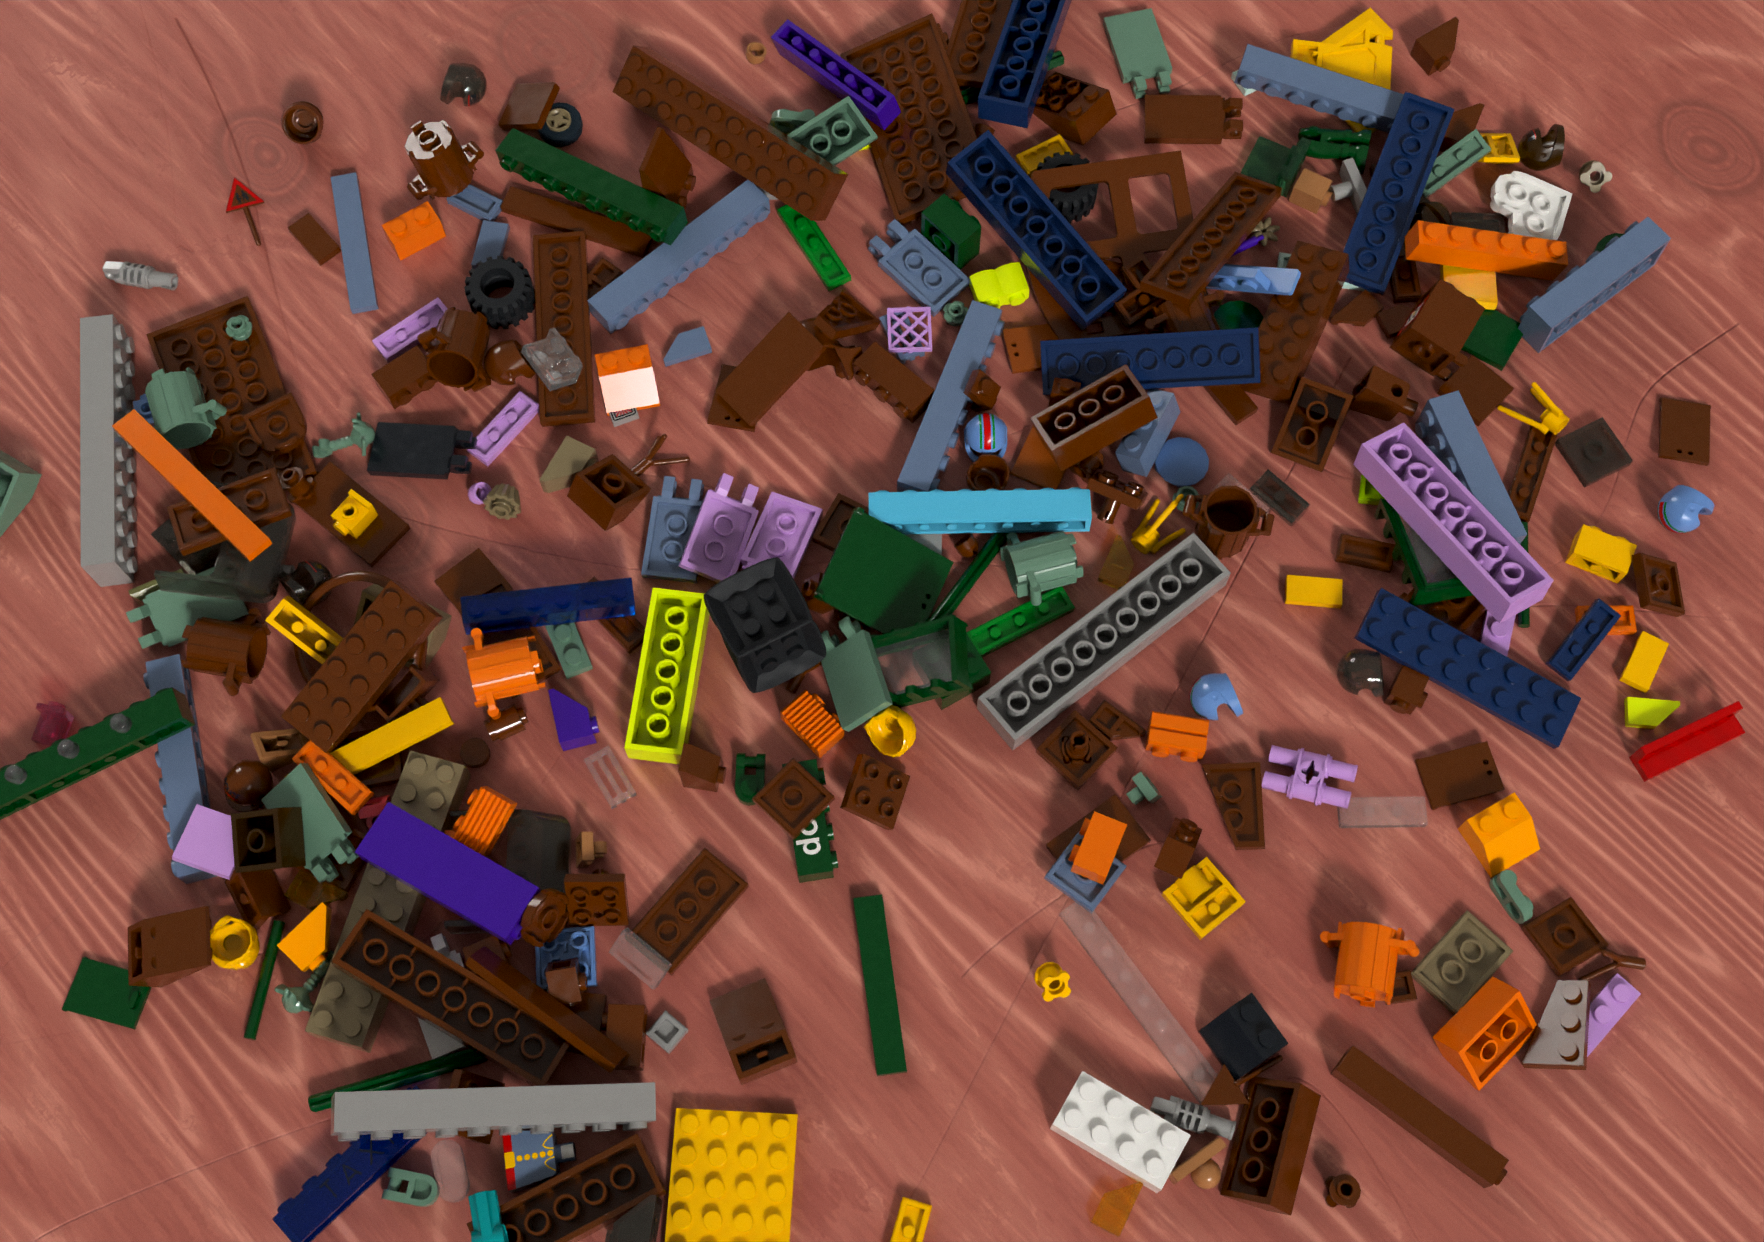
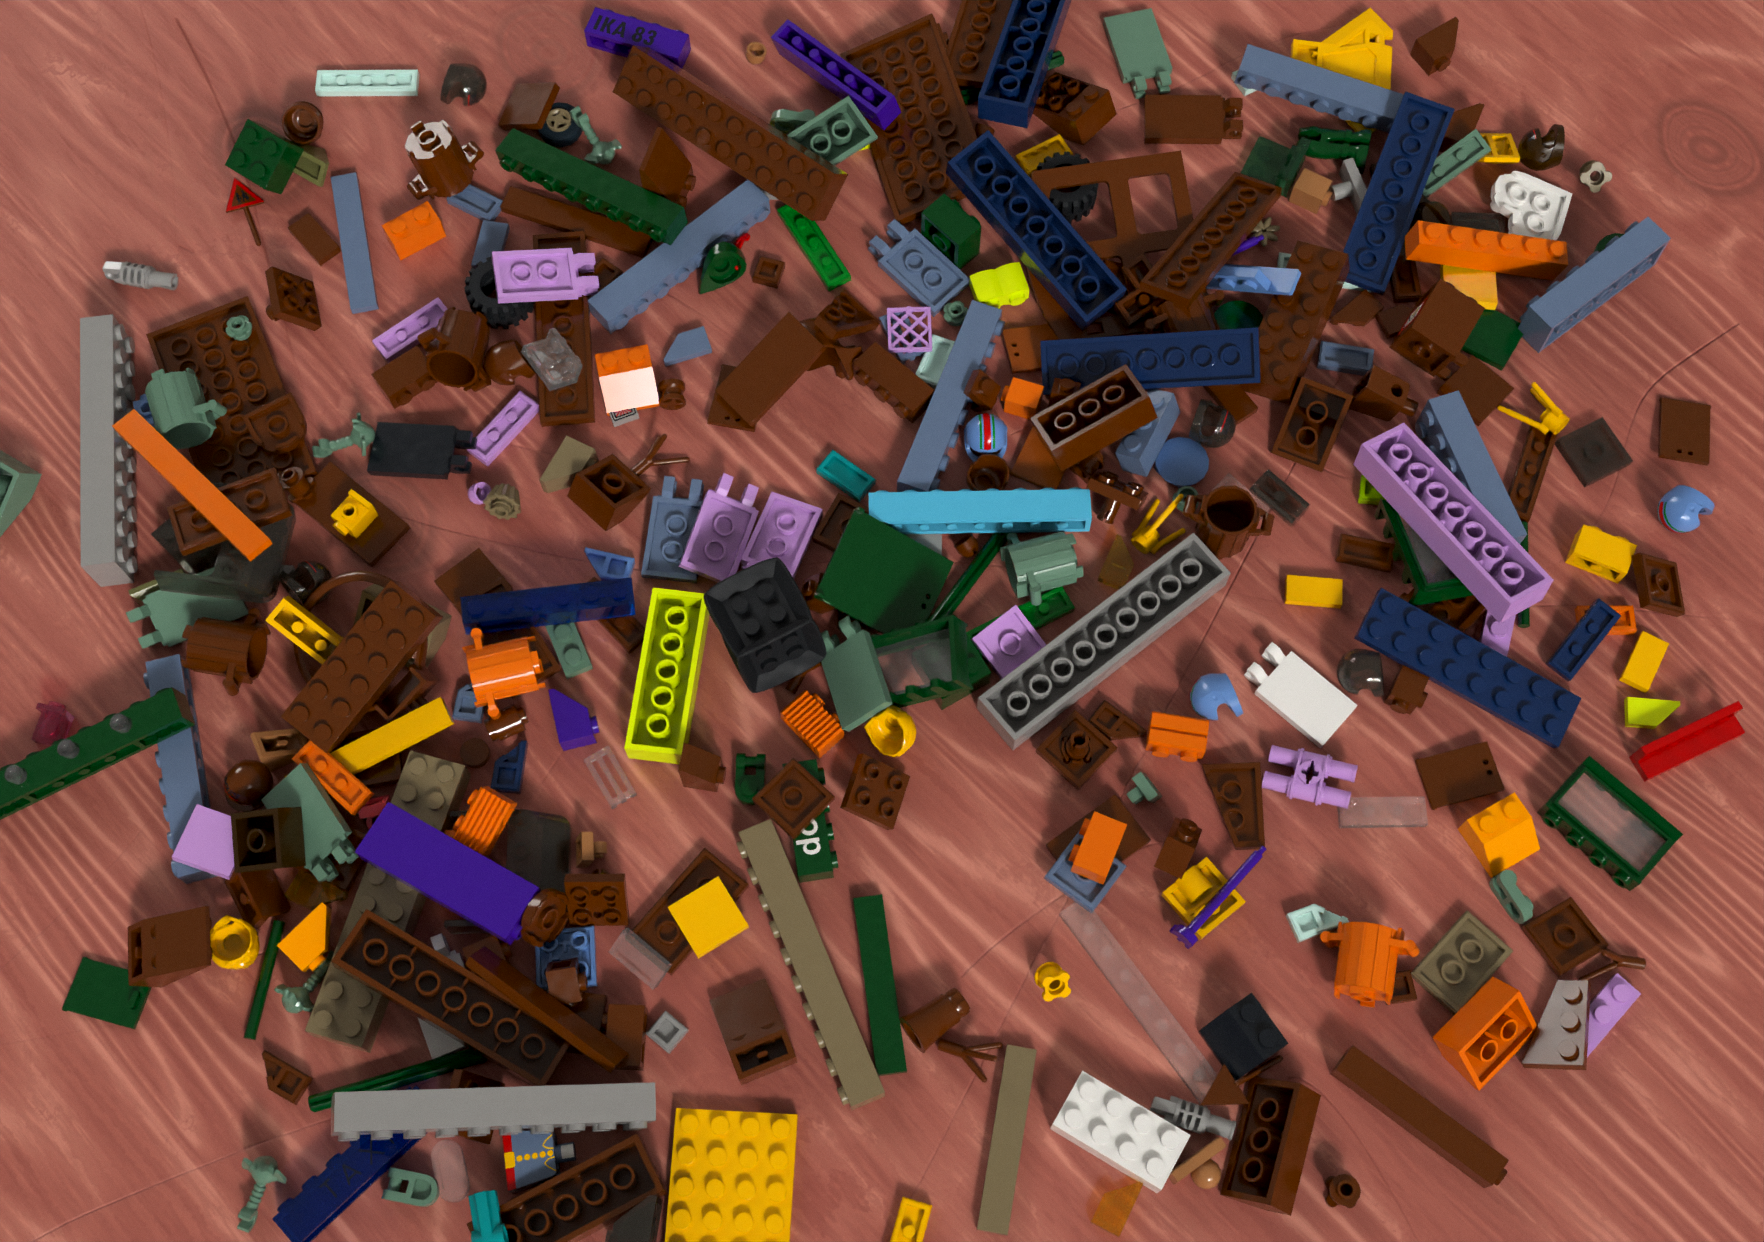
none -> dark green brick [225,119,304,194]
none -> sand green piece [237,1156,287,1233]
none -> reddish brown tile [262,1050,313,1105]
none -> reddish brown plate [265,266,322,331]
none -> olive slope [292,141,329,187]
none -> light aqua tile [315,69,420,96]
none -> sand blue tile [452,683,485,723]
none -> dark blue tile [491,740,528,794]
none -> lavender tile [492,248,599,304]
none -> sand green piece [570,106,622,164]
none -> dark purple brick [584,7,691,69]
none -> medium blue tile [584,547,635,587]
none -> reddish brown wheel [658,379,686,410]
none -> yellow tile [668,876,749,959]
none -> dark green piece [698,233,750,294]
none -> dark tan brick [736,819,885,1110]
none -> reddish brown tile [752,256,785,289]
none -> teal tile [816,450,876,503]
none -> reddish brown plant [900,988,970,1053]
none -> light aqua tile [916,334,955,389]
none -> reddish brown plant [938,1038,1003,1083]
none -> lavender tile [970,605,1046,680]
none -> dark tan tile [977,1044,1037,1236]
none -> orange brick [1001,377,1044,420]
none -> dark purple piece [1169,846,1266,949]
none -> clear smoke helmet [1189,399,1236,448]
none -> white tile [1244,642,1358,749]
none -> light aqua tile [1286,904,1349,943]
none -> sand blue tile [1317,341,1374,376]
none -> window [1537,756,1683,891]

